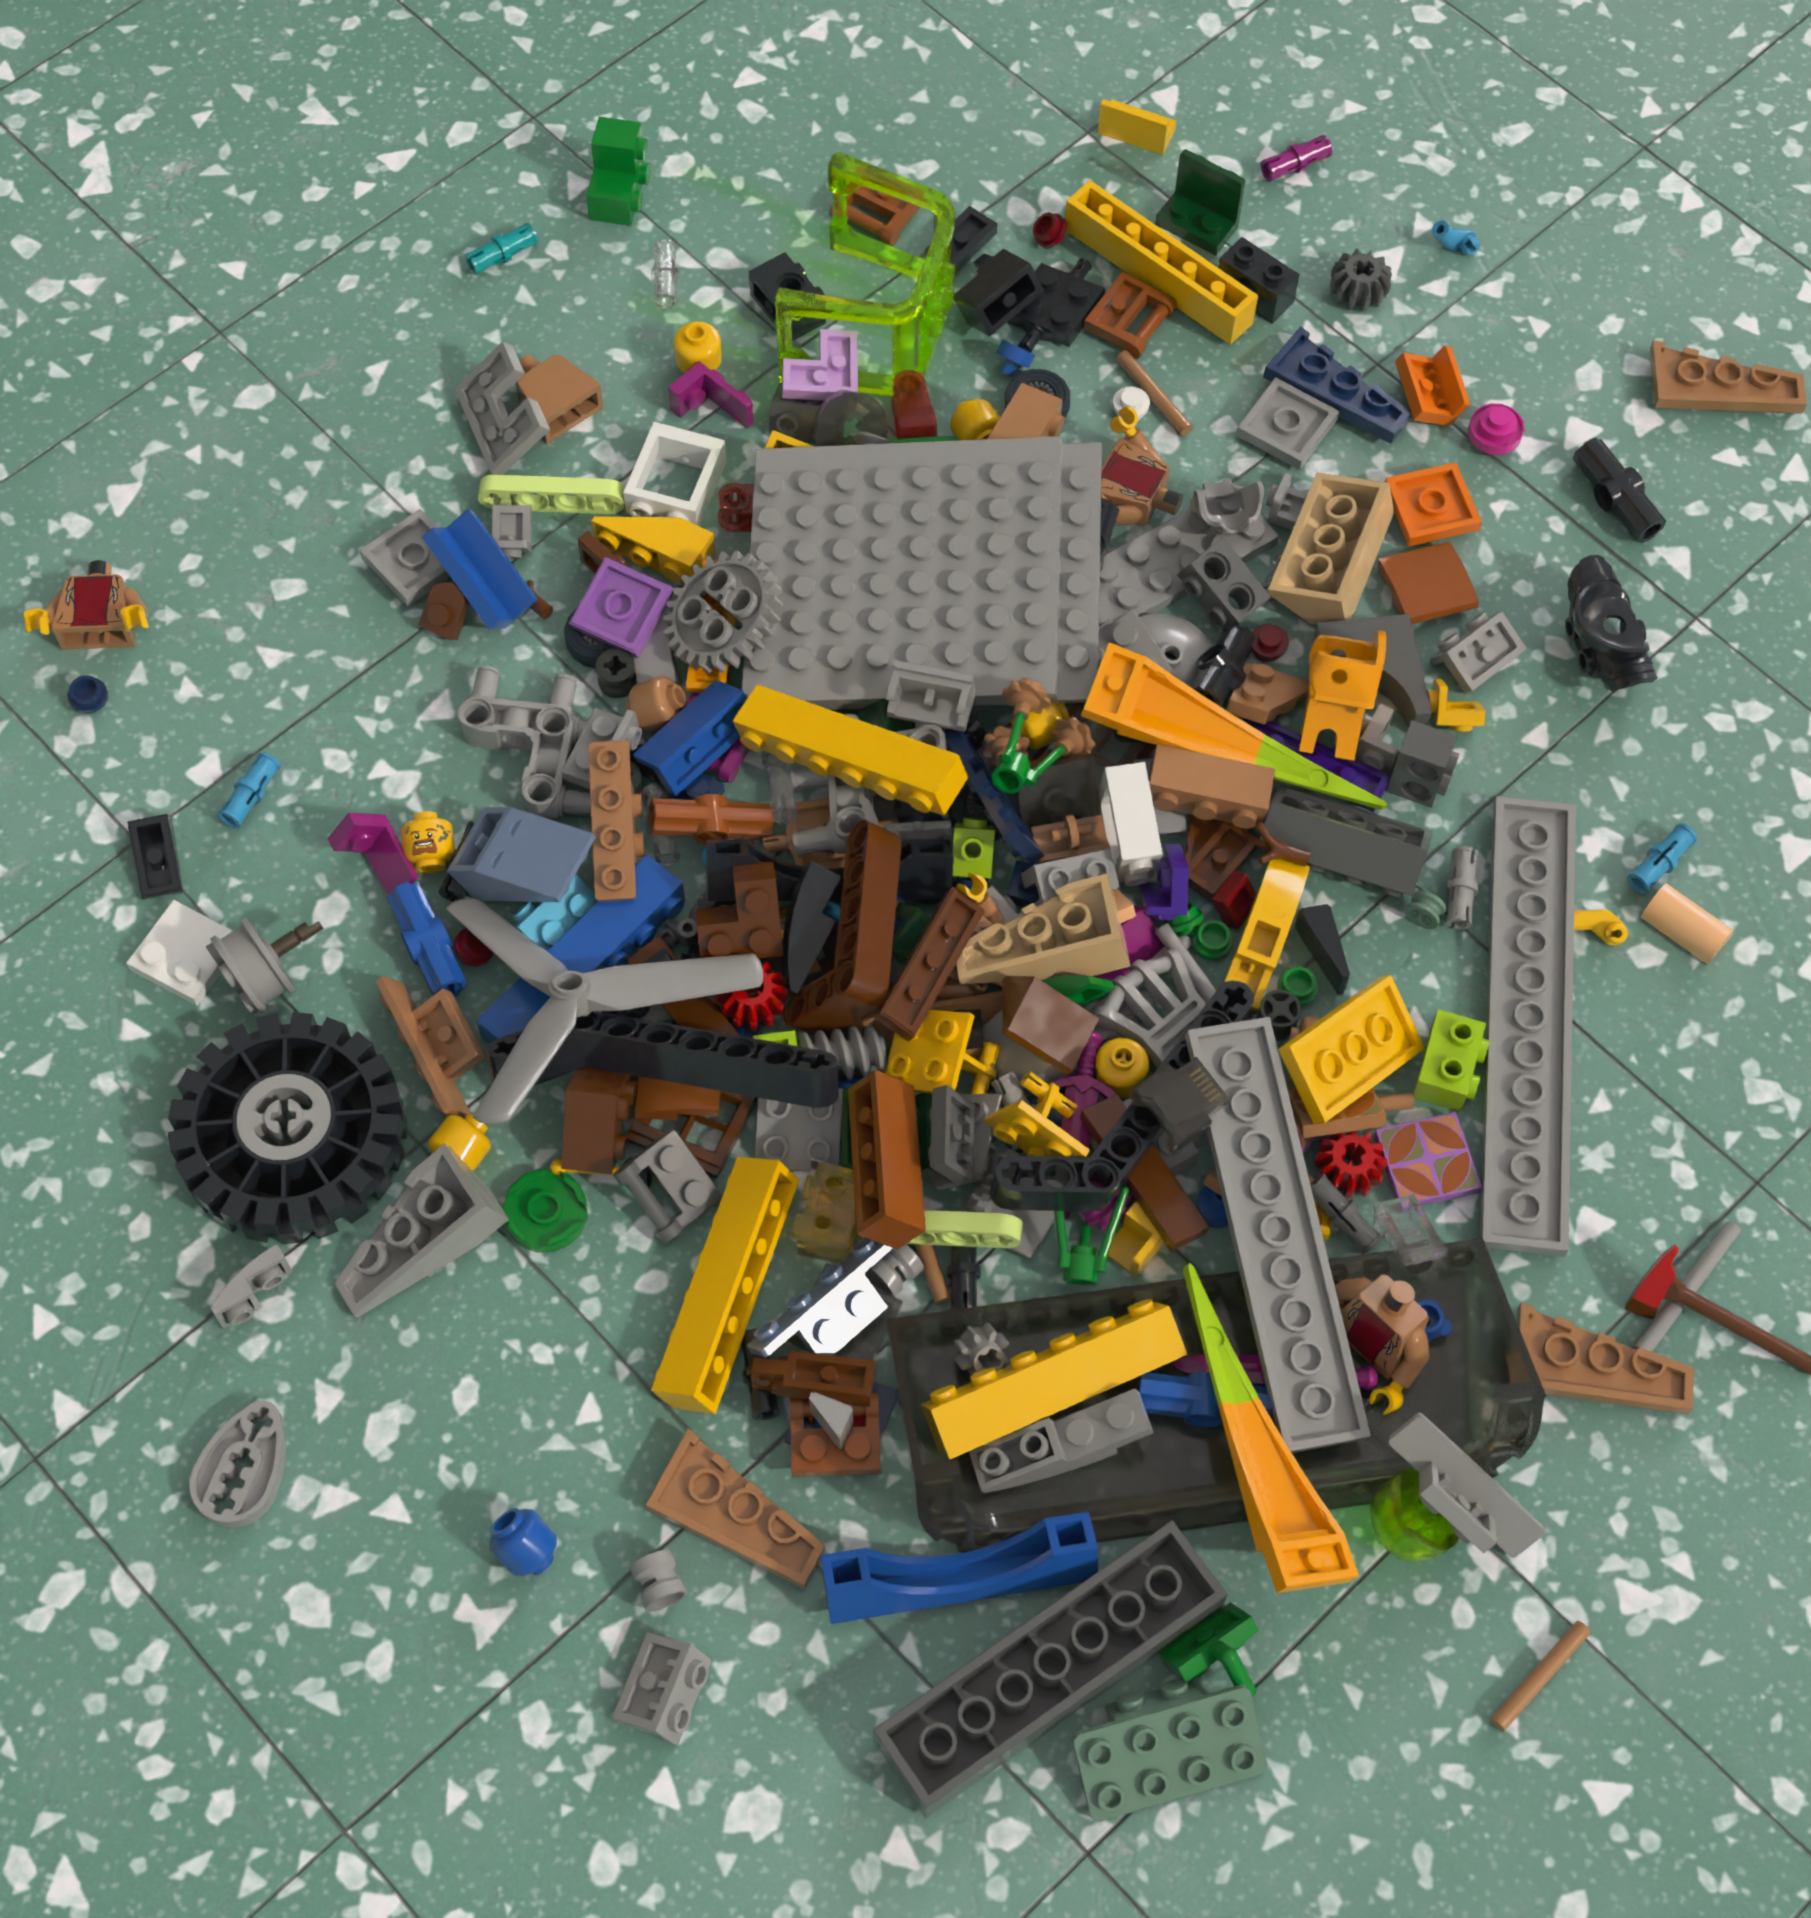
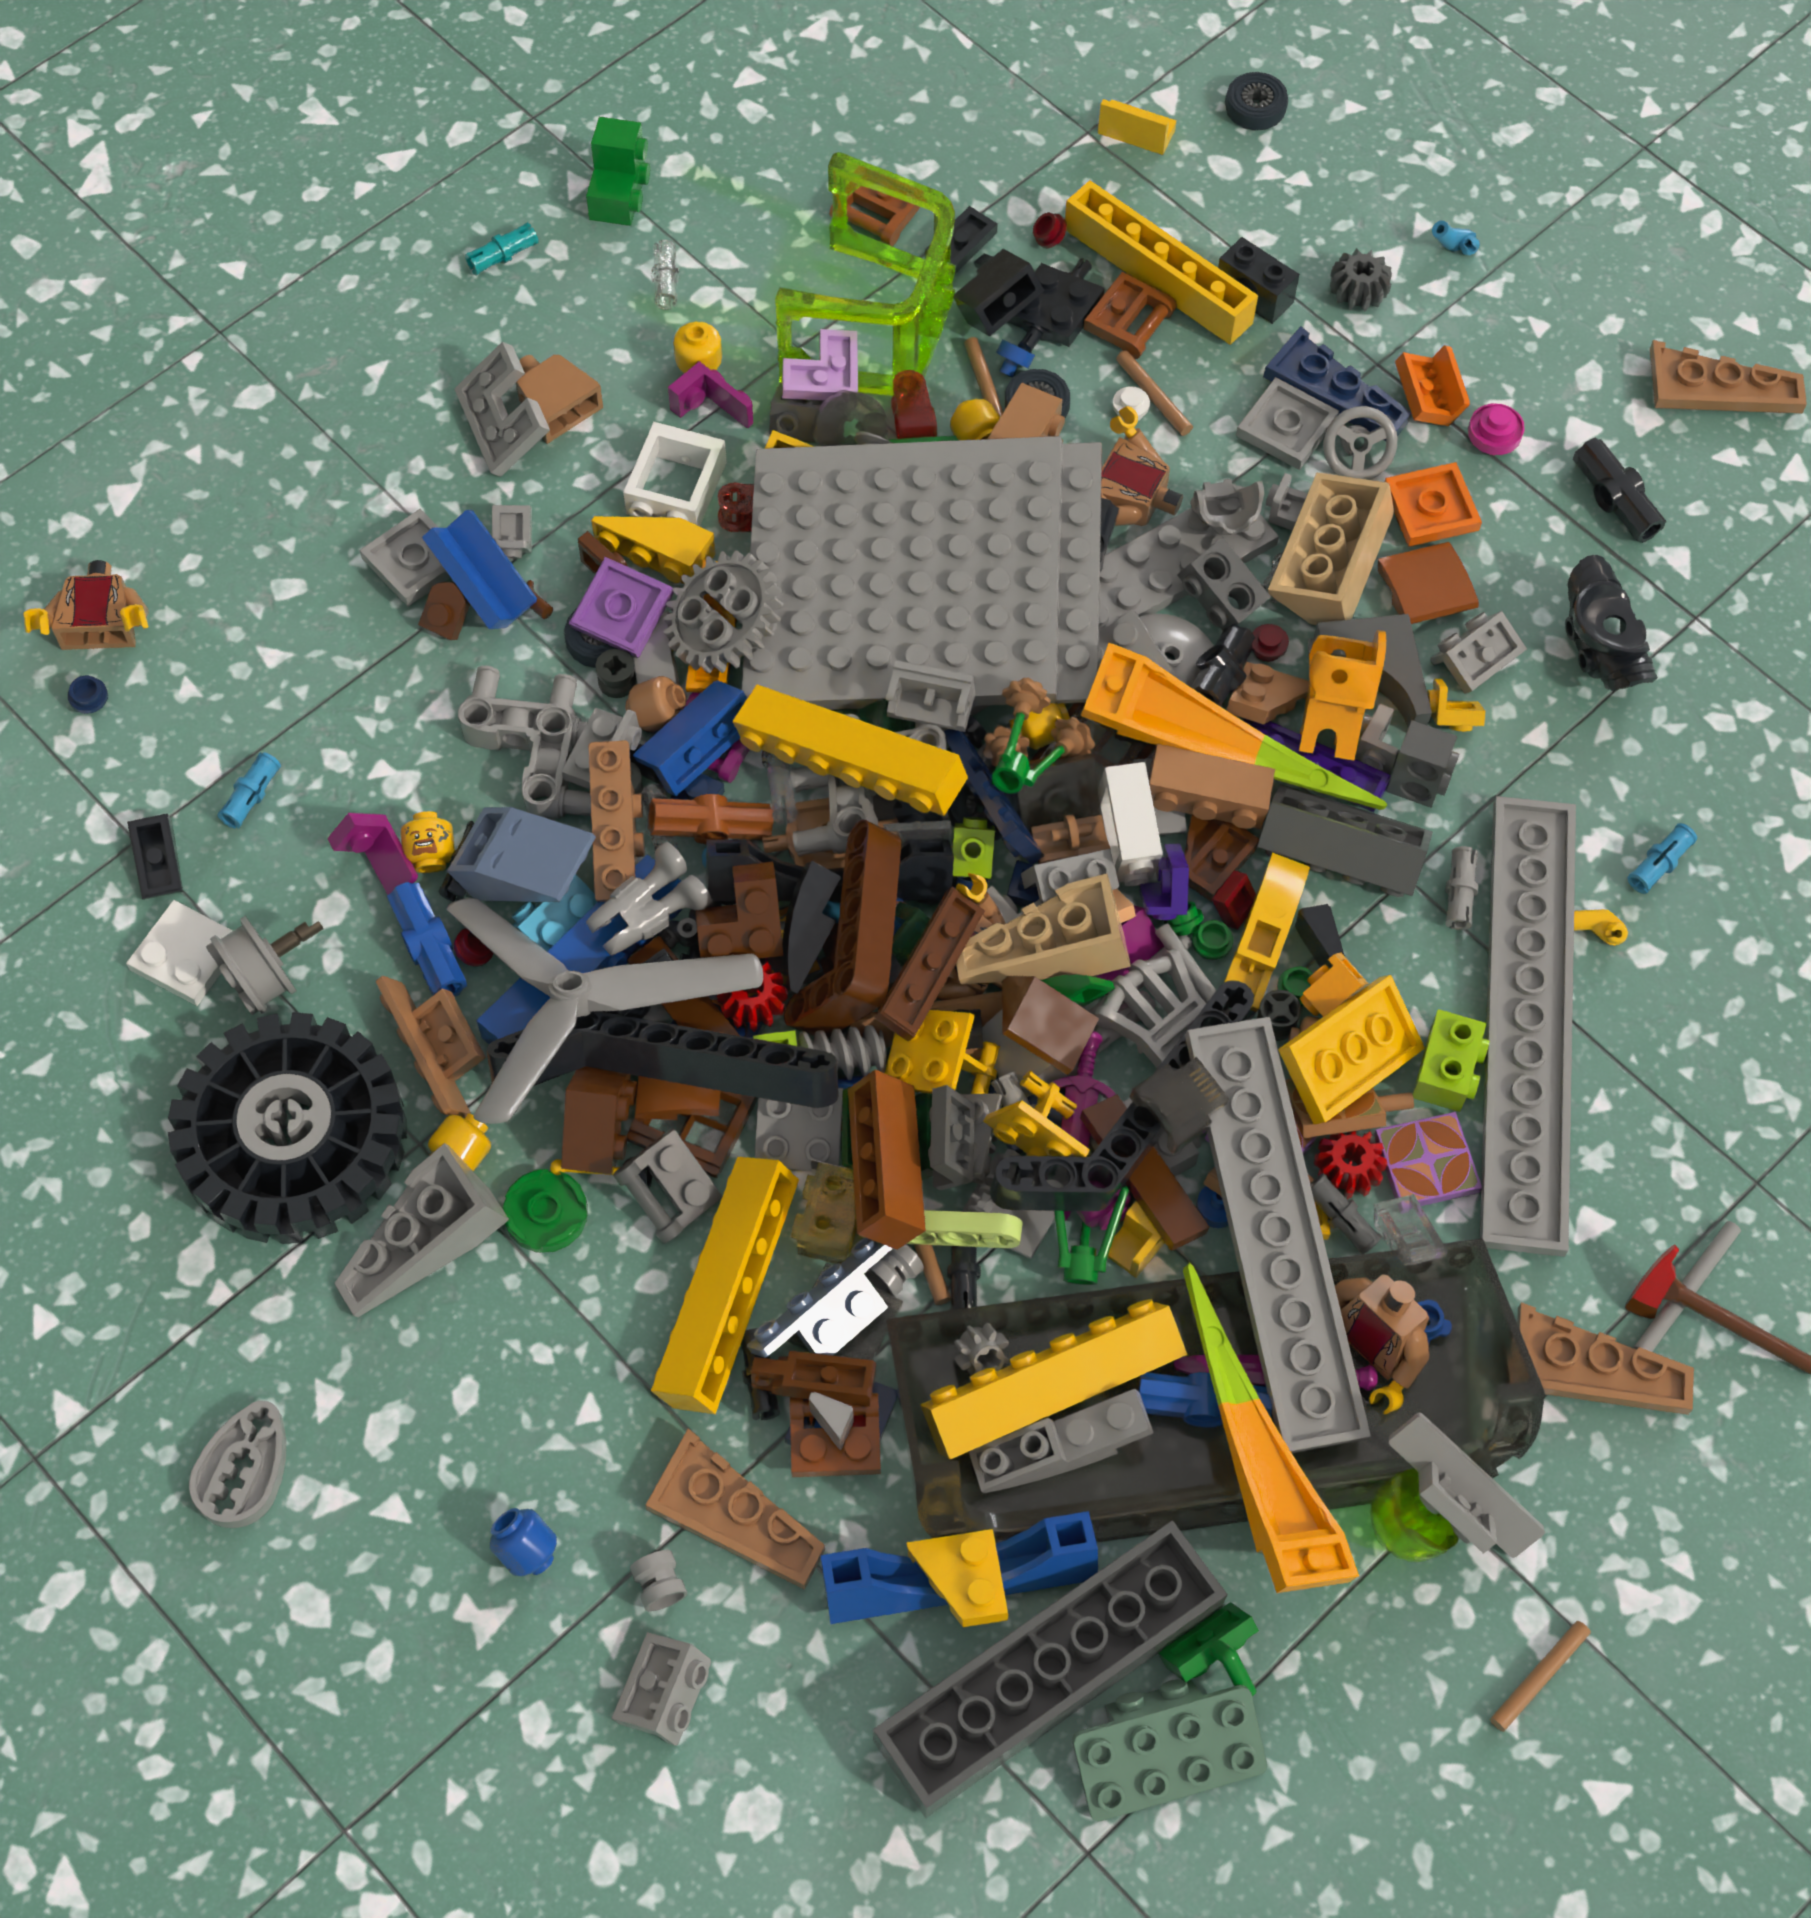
light grey slope [211,1244,293,1329] -> none
yellowish green beam [478,474,625,514] -> none
black brick [749,252,828,342] -> none
yellow head [1094,1038,1149,1099] -> none
dark green bracket [1155,149,1246,256] -> none
reddish brown bar [1254,823,1310,867] -> none
magenta pin [1260,135,1332,182] -> none
sand green bush [1405,891,1447,929] -> none
light nougat brick [1641,883,1734,965] -> none
none -> light grey piece [586,842,712,956]
none -> yellow wing [907,1529,1008,1627]
none -> medium nougat bar [964,337,1003,417]
none -> black bush [1225,72,1289,130]
none -> light orange brick [1300,953,1369,1017]
none -> light grey piece [1323,406,1397,480]

